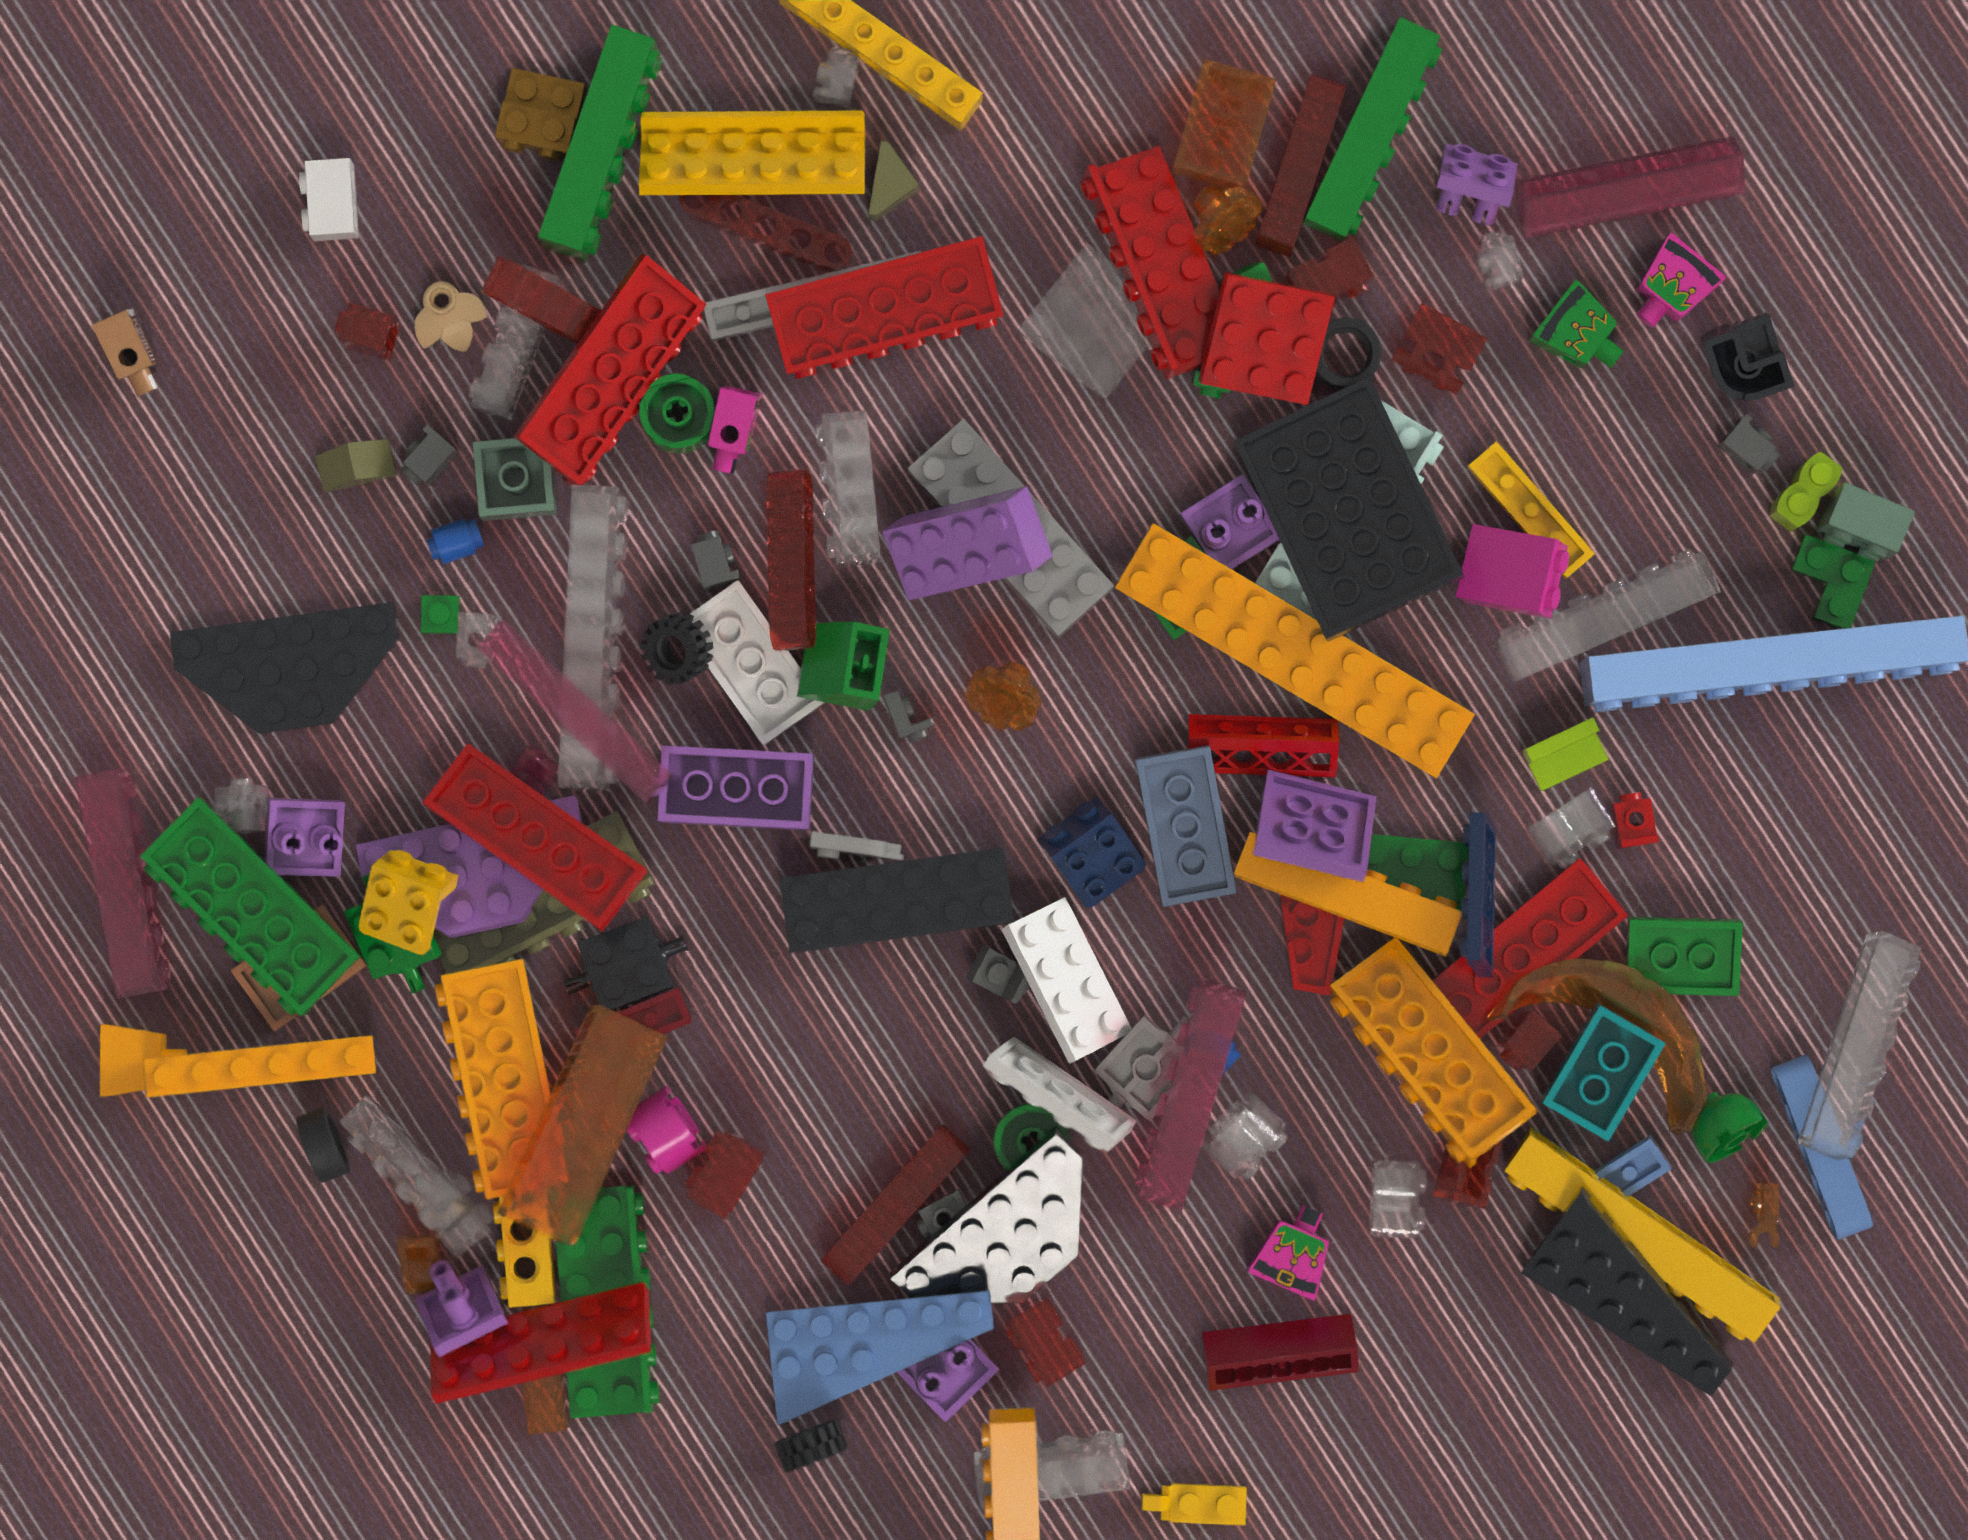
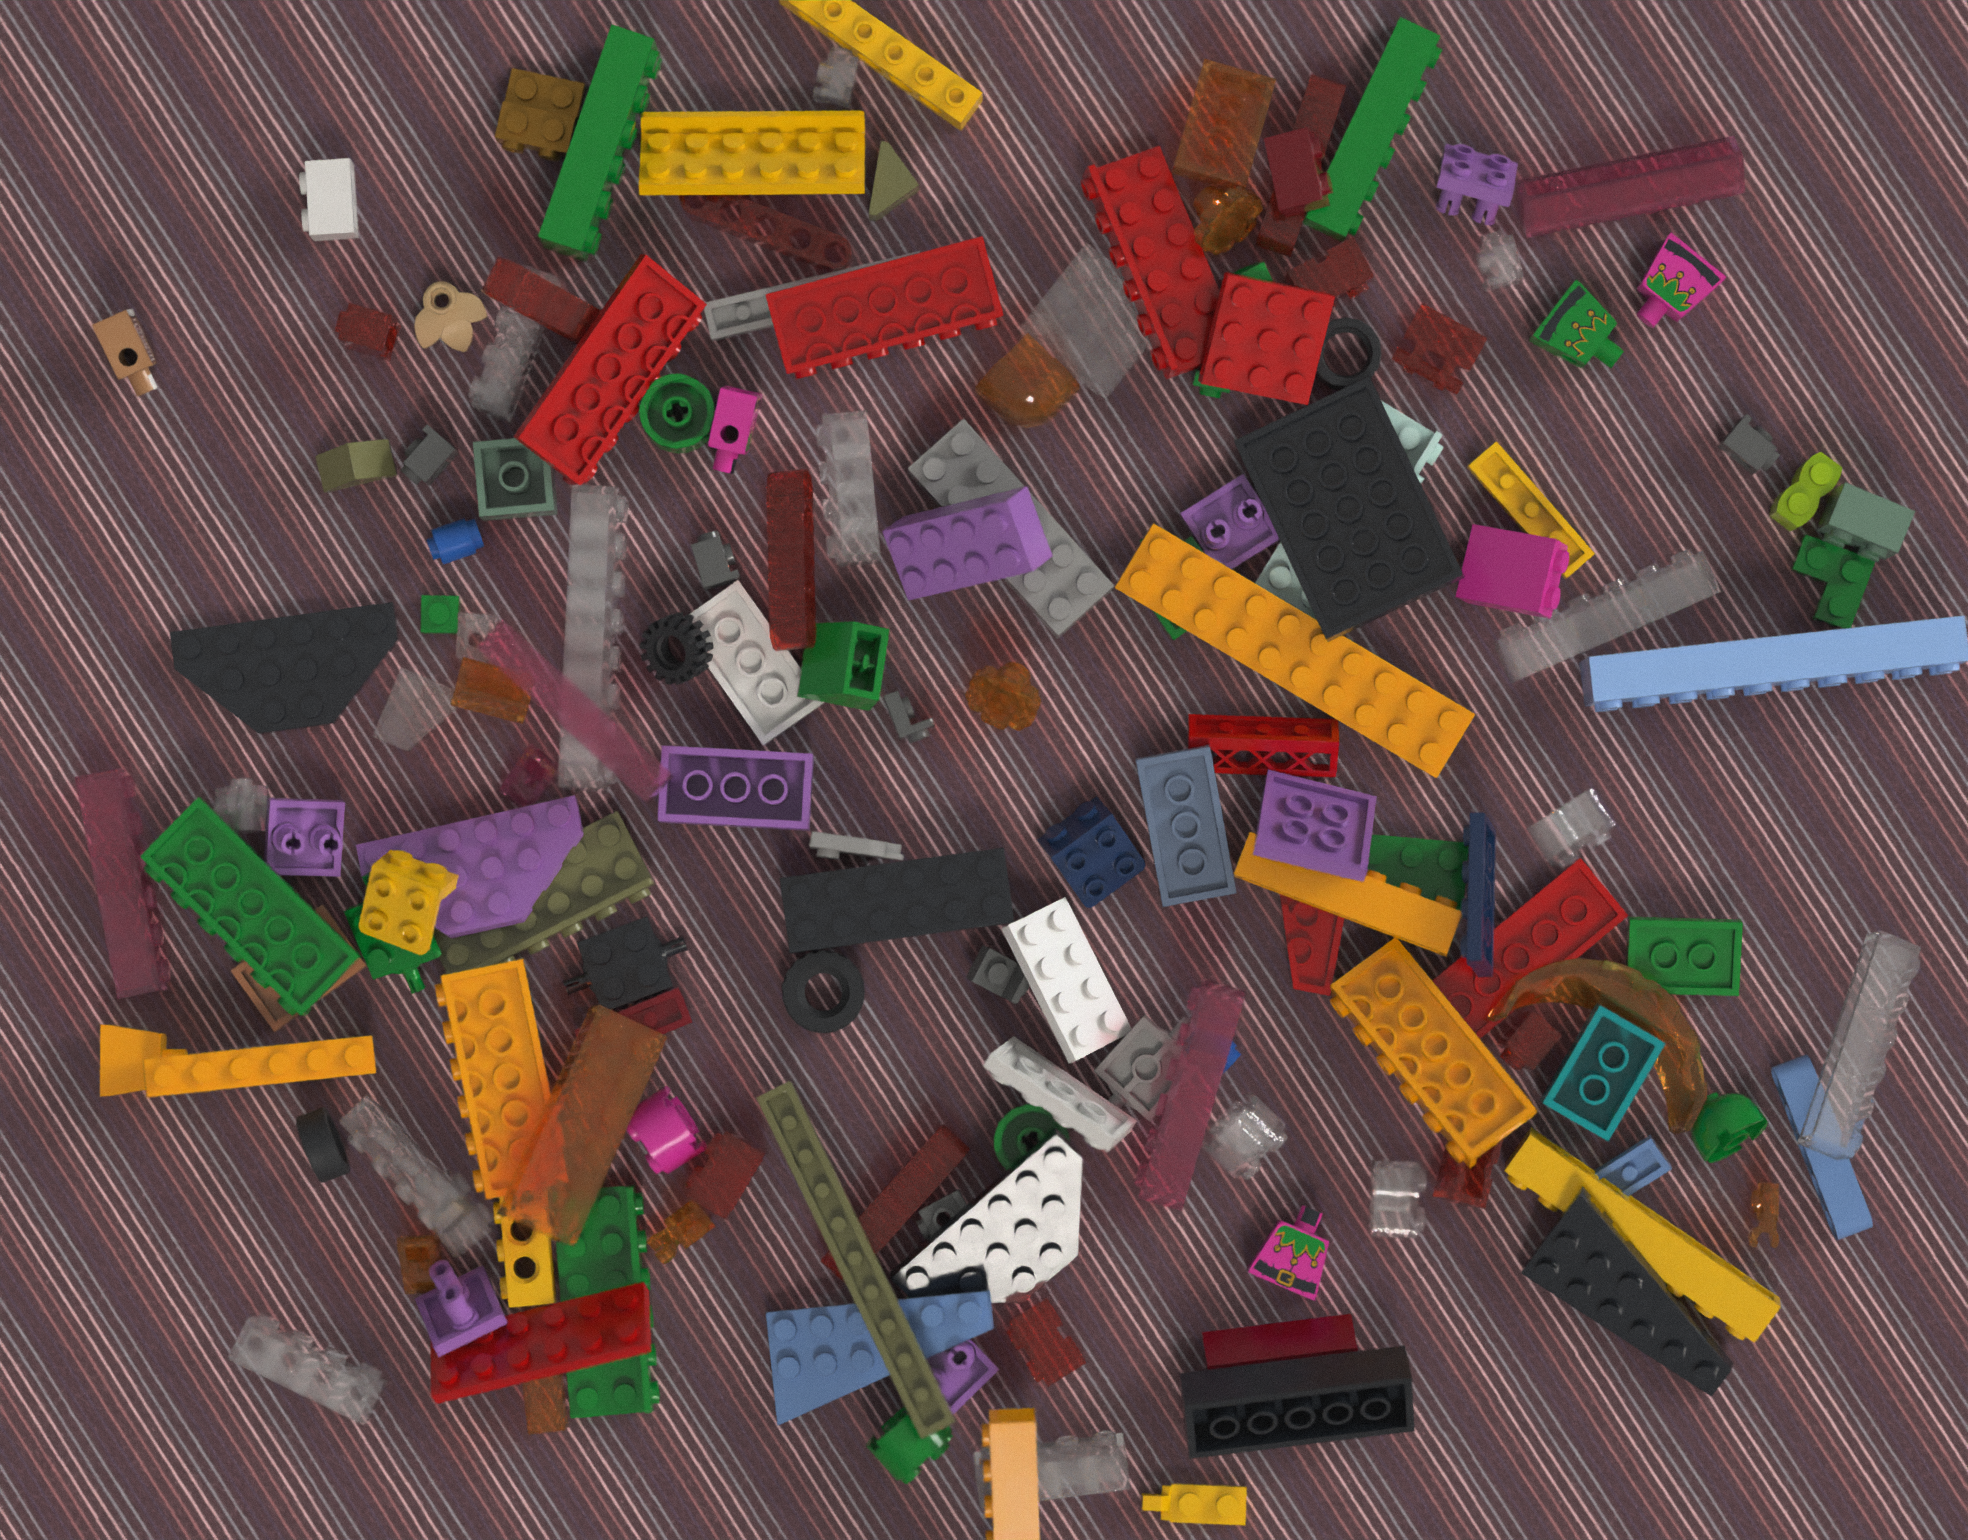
red plate [422,743,648,932] -> none
black tyre [774,1419,849,1472] -> none
lime panel [1521,717,1609,792] -> none
red brick [1610,792,1659,849] -> none
black brick [1700,313,1794,401] -> none
none -> clear brick [228,1313,388,1425]
none -> clear wing [372,668,469,752]
none -> clear orange brick [450,657,536,724]
none -> clear orange plate [647,1198,716,1264]
none -> olive plate [756,1081,957,1439]
none -> black tyre [782,950,865,1033]
none -> green brick [866,1405,953,1485]
none -> clear orange brick [975,333,1081,427]
none -> black brick [1179,1345,1415,1459]
none -> dark red brick [1264,127,1333,217]

